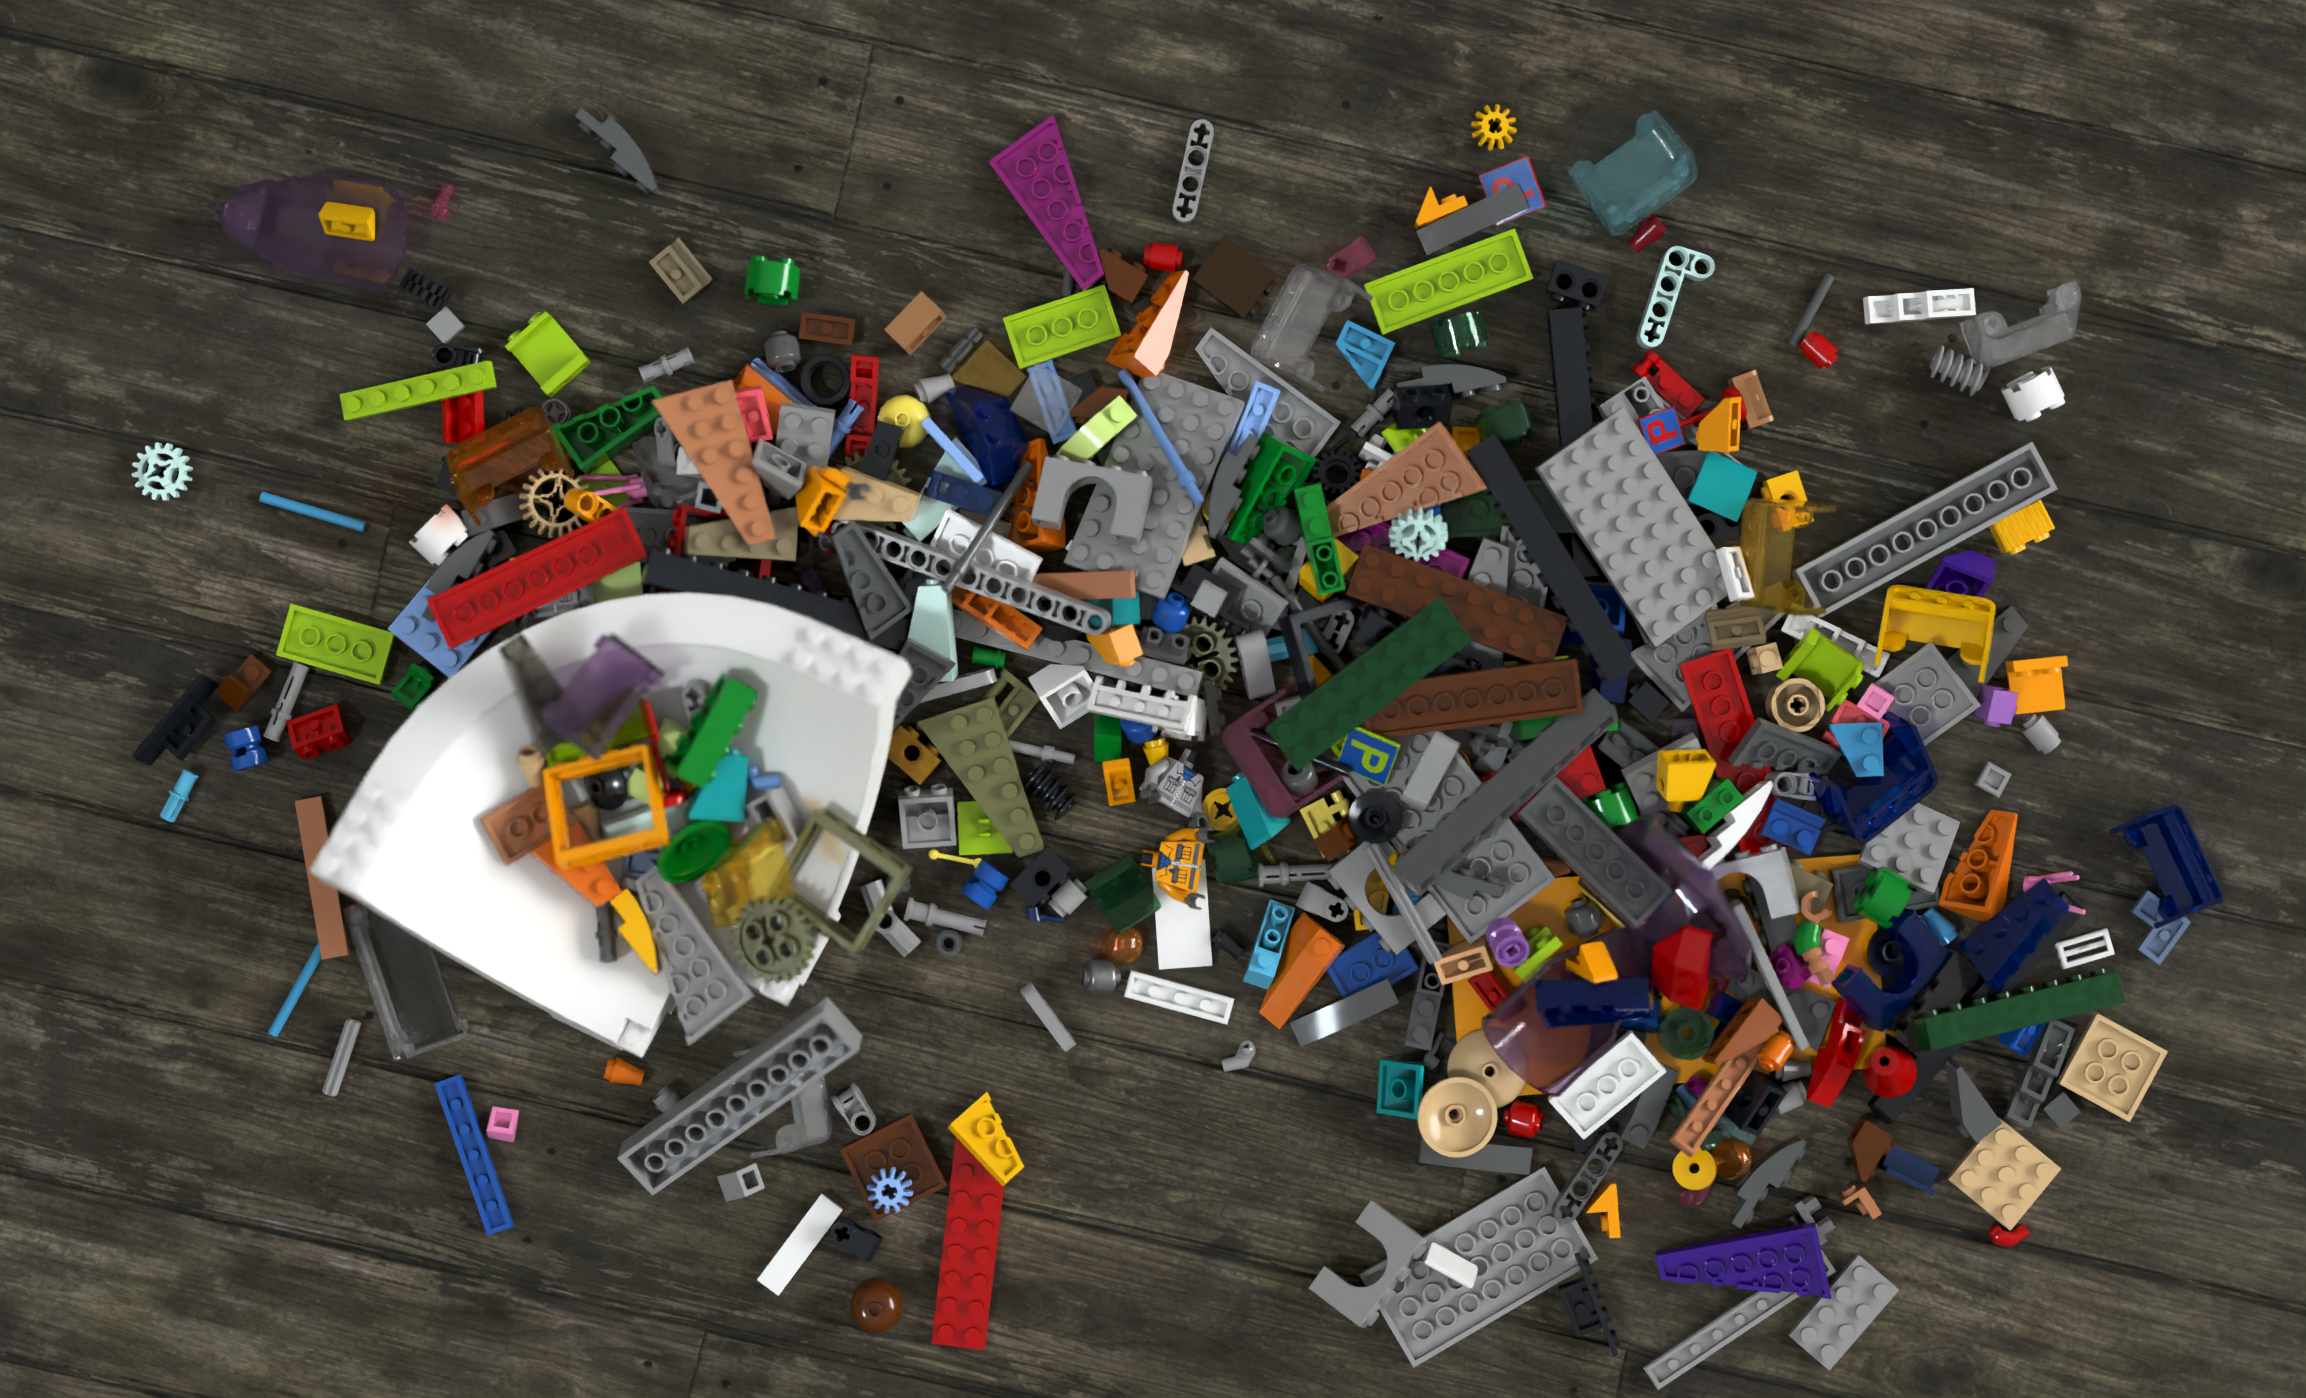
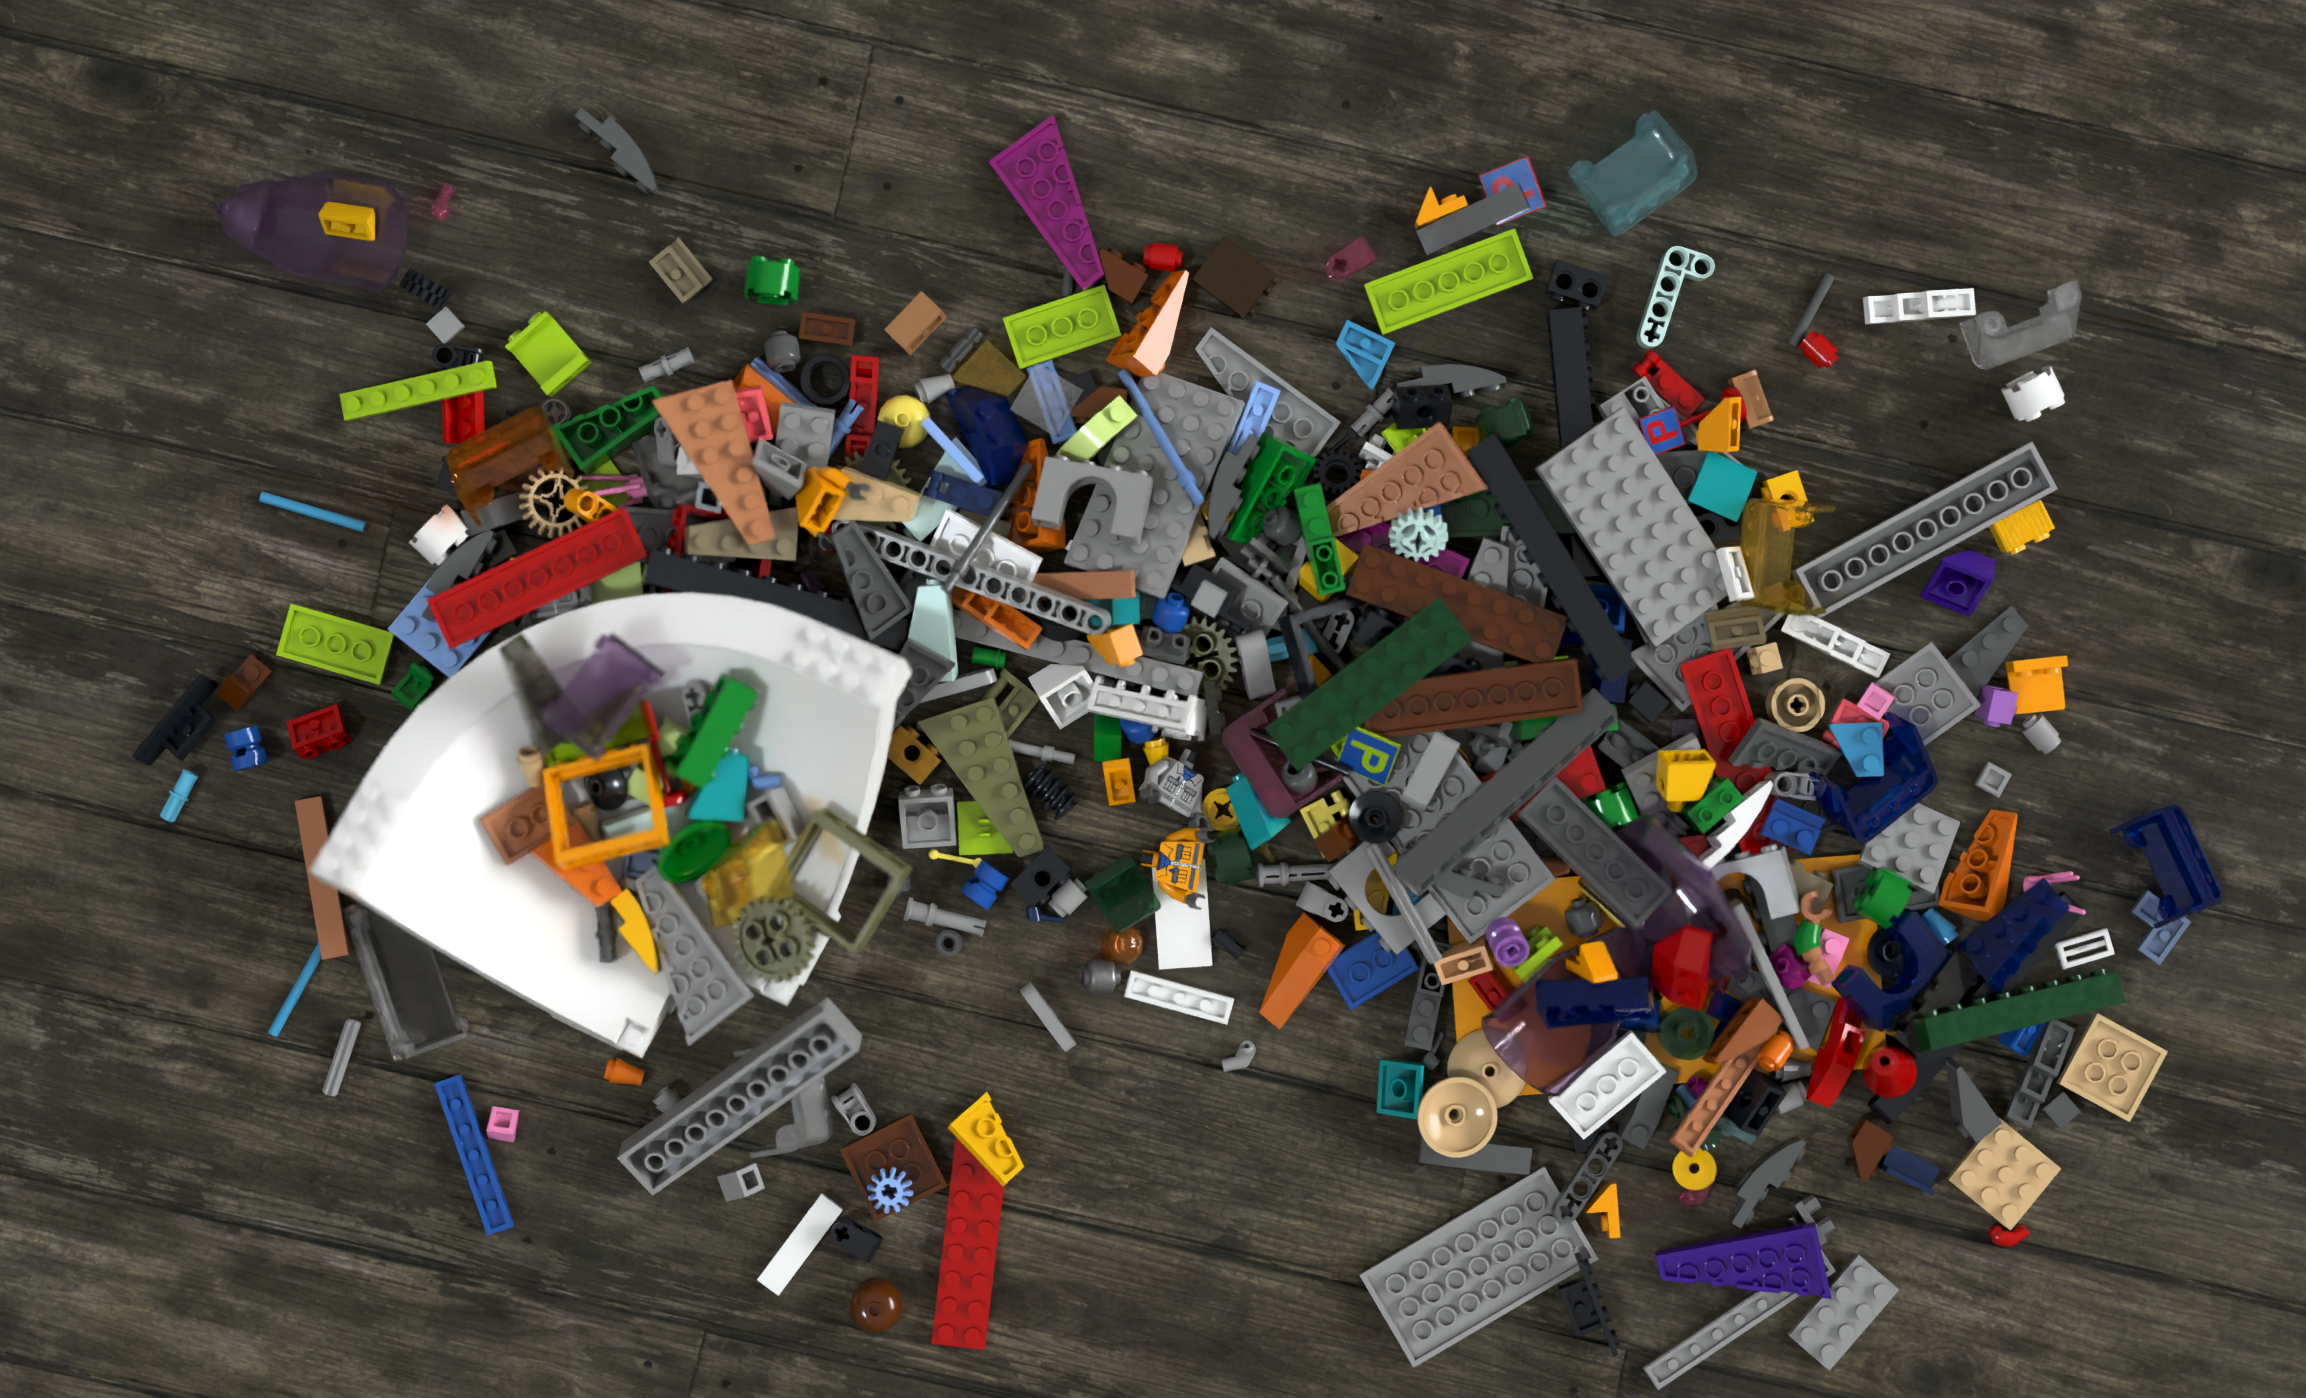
light aqua gear [132,442,193,501] -> none
light grey pin [263,661,310,742] -> none
light grey piece [860,879,921,958] -> none
light grey beam [1172,119,1214,224] -> none
medium azure slope [1243,899,1295,990] -> none
clear windscreen [1251,264,1373,392] -> none
dark grey slope [1289,978,1399,1047] -> none
light grey arch [1309,1200,1427,1328] -> none
white slope [1423,1242,1478,1288] -> none
clear green brick [1428,308,1489,358] -> none
yellow gear [1471,104,1517,151] -> none
red head [1503,1100,1544,1138] -> none
dark red cone [1627,214,1667,253] -> none
clear orange hair [1712,1137,1752,1181] -> none
lime panel [1776,627,1864,712] -> none
nougat bracket [1838,1183,1882,1219] -> none
yellow windscreen [1875,585,1996,683] -> none
light grey piece [1929,345,1990,397] -> none

